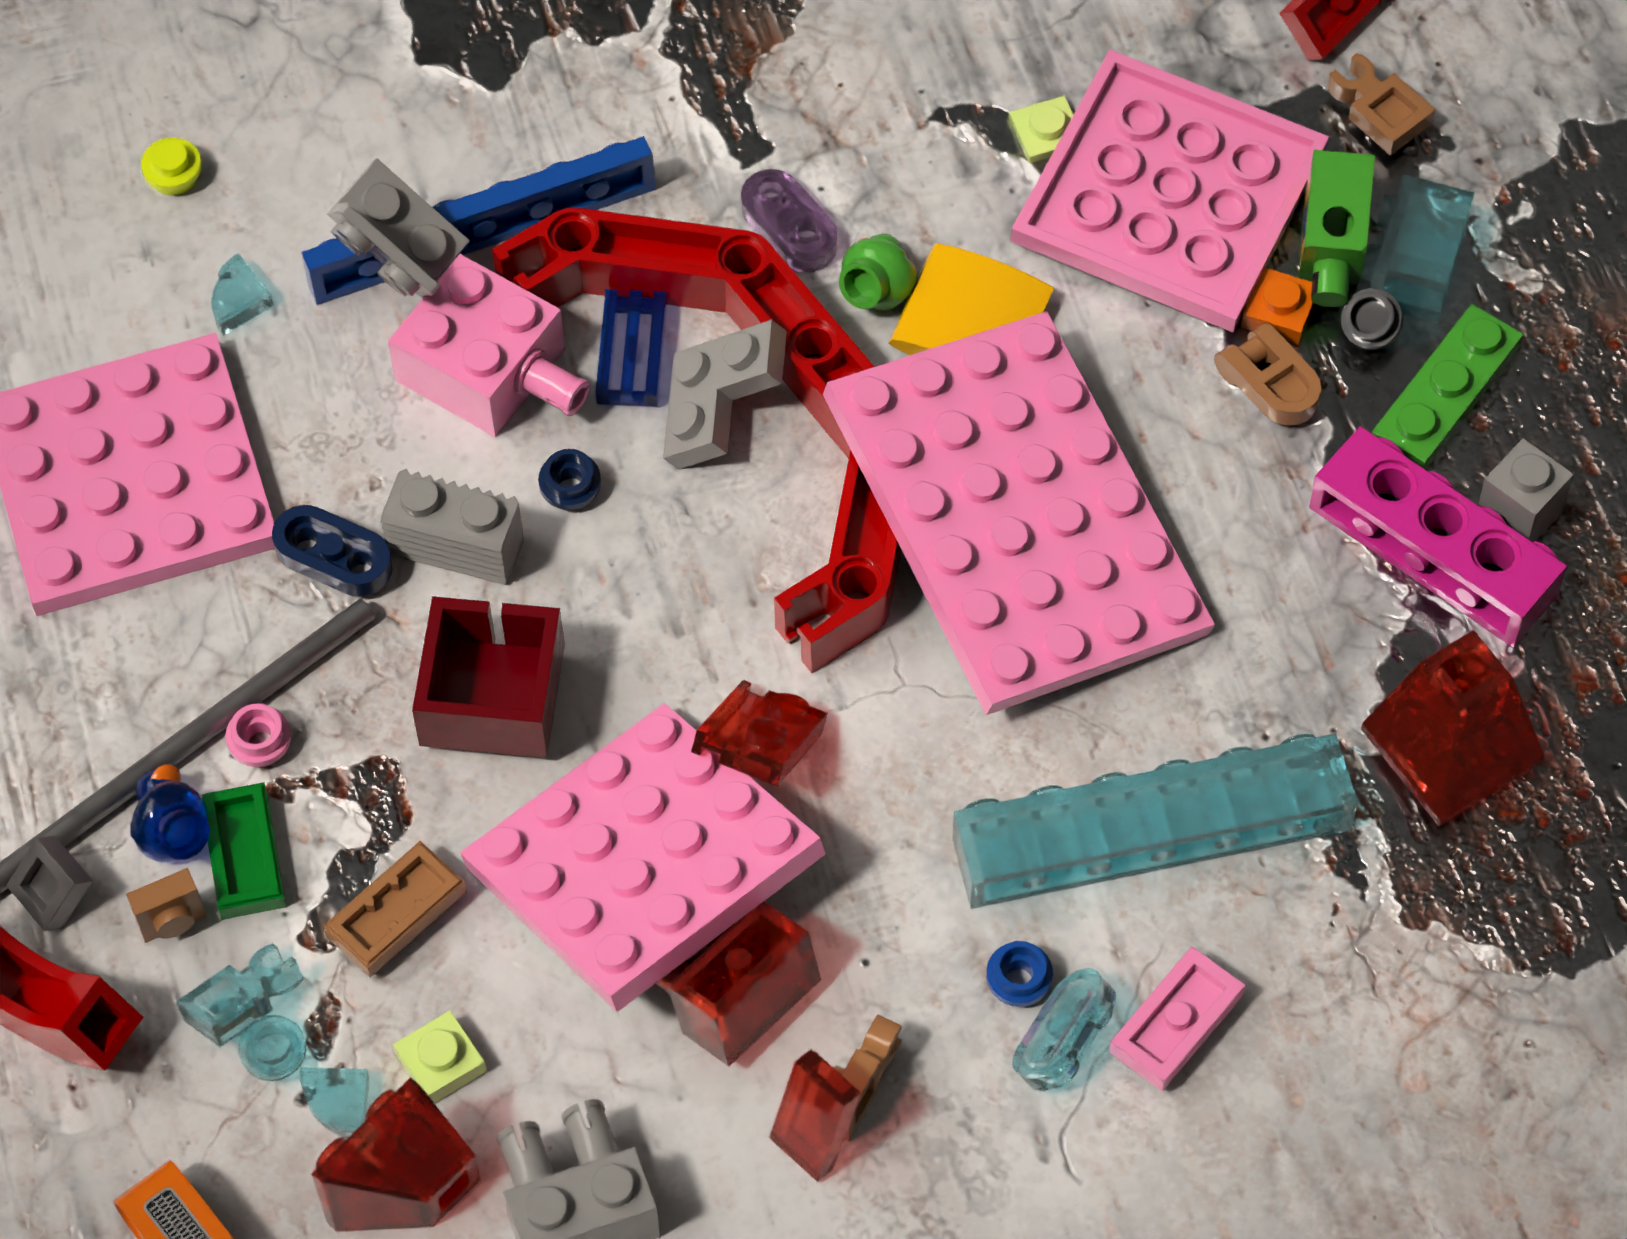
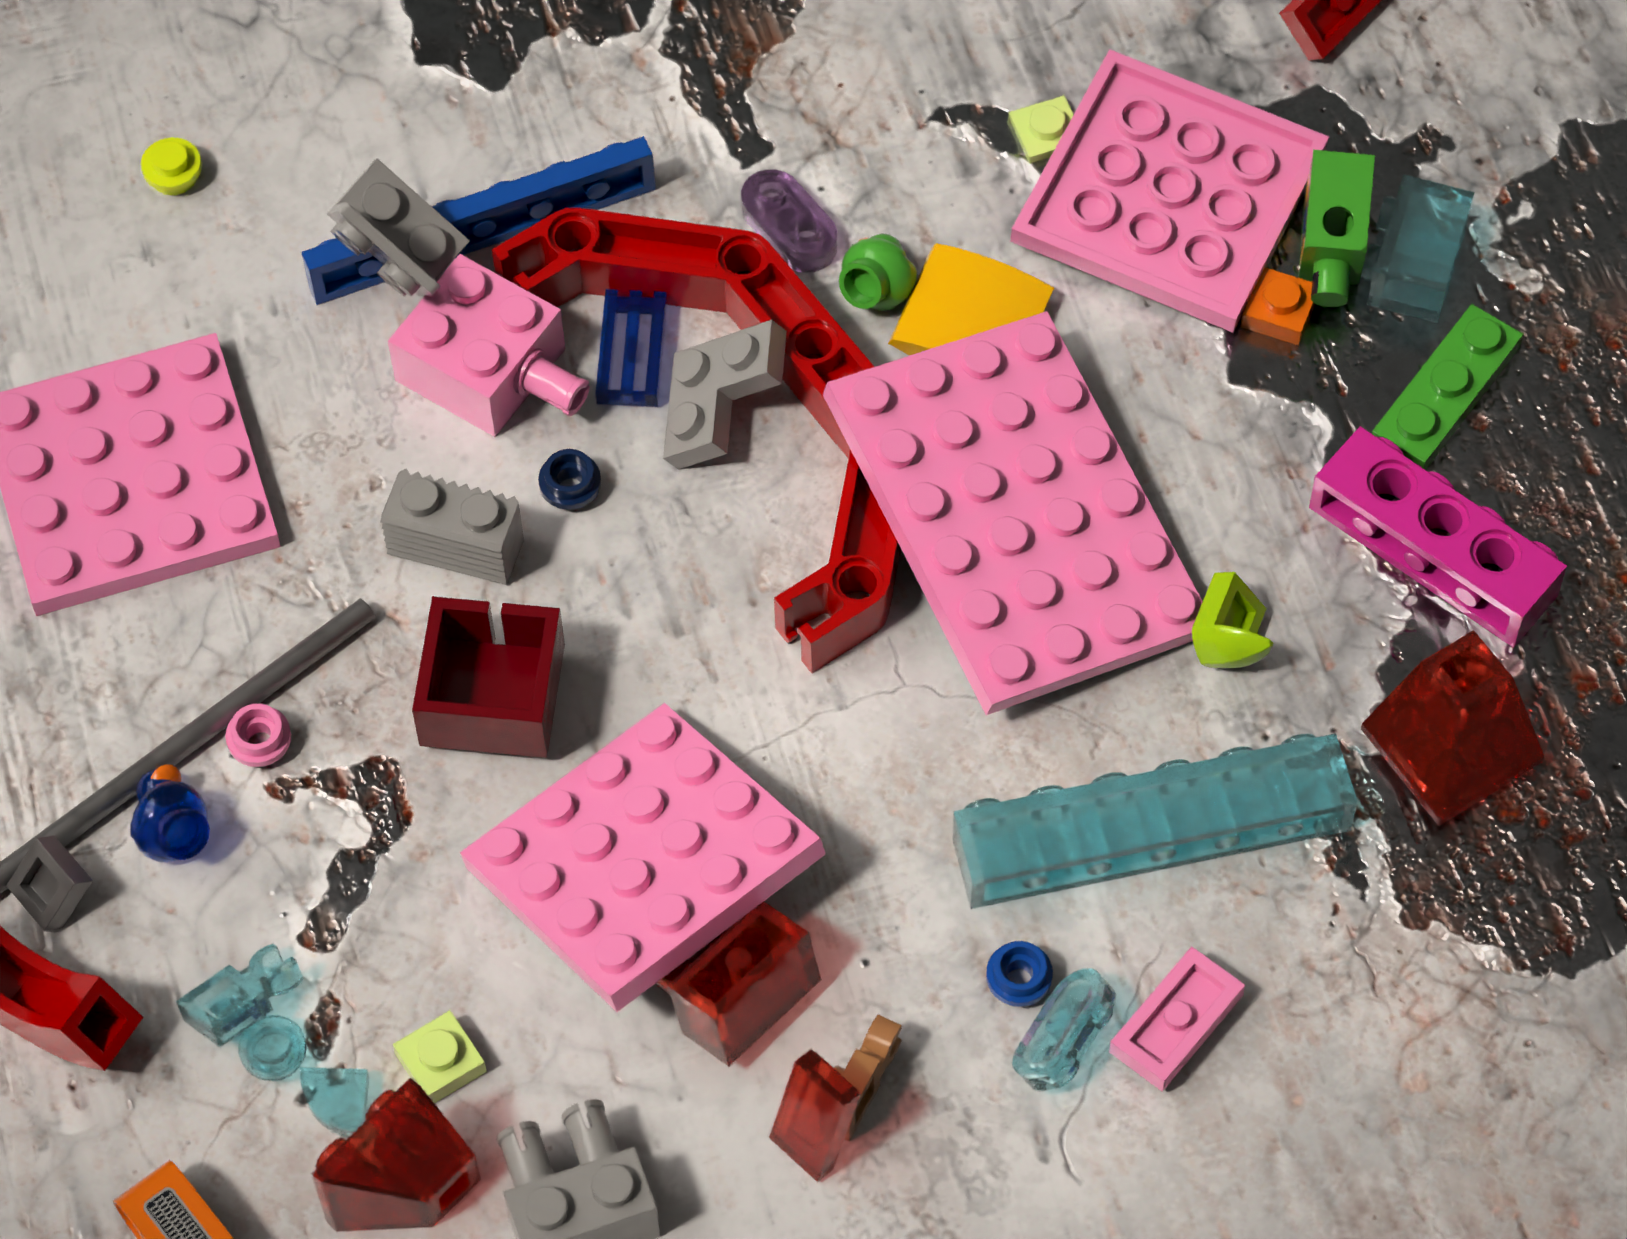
medium nougat plate [126,868,206,943] -> none
green tile [200,782,286,920] -> none
clear light blue tile [211,253,274,336] -> none
dark blue plate [272,505,393,597] -> none
medium nougat plate [323,840,467,978] -> none
clear red plate [691,680,828,787] -> none
medium nougat plate [1214,323,1322,425] -> none
medium nougat plate [1327,53,1436,156] -> none
black plate [1341,288,1403,350] -> none
light grey brick [1478,438,1574,541] -> none
none -> lime plate [1192,572,1274,668]

